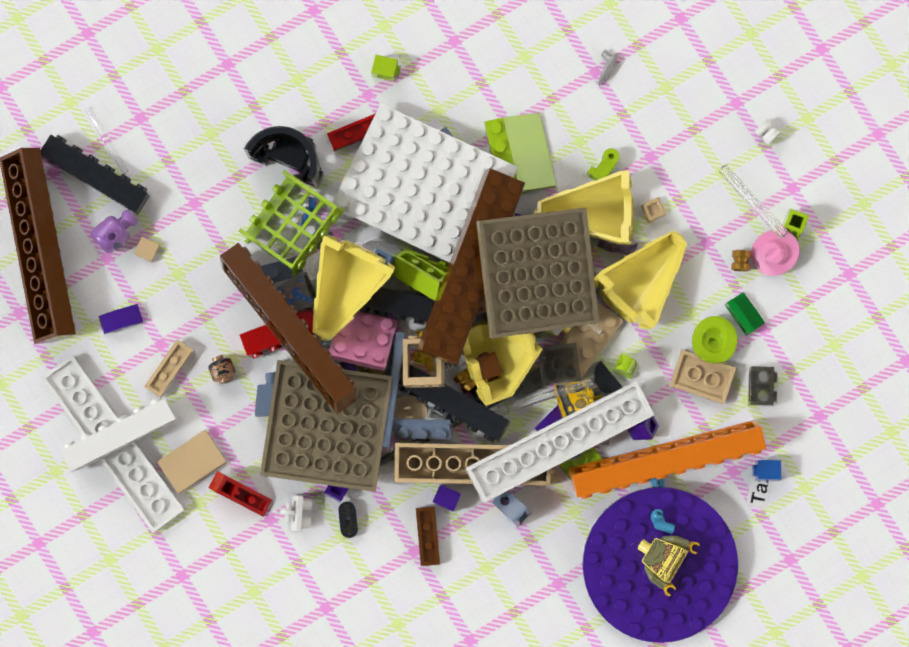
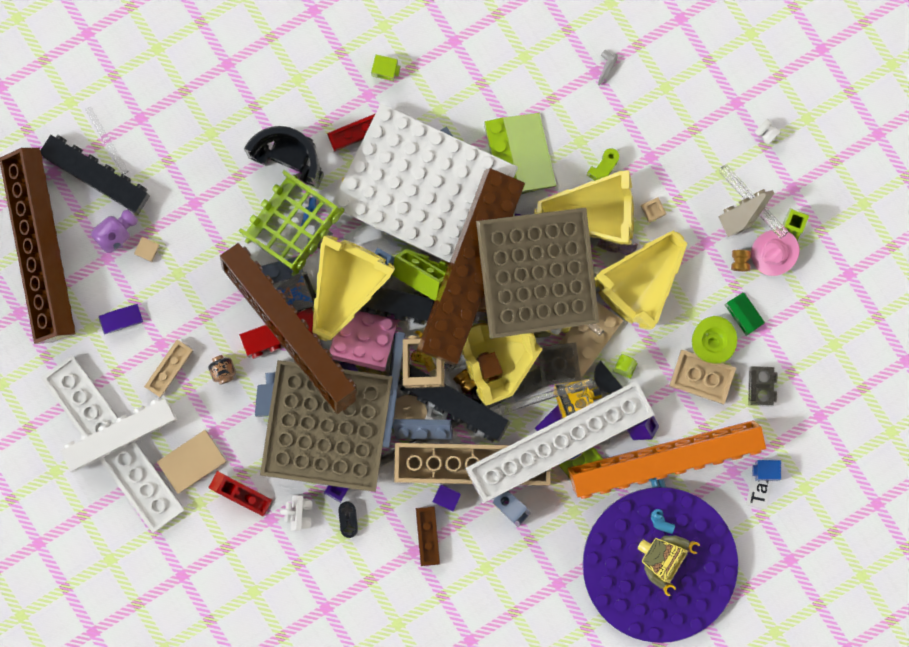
none -> slope [718,189,774,237]

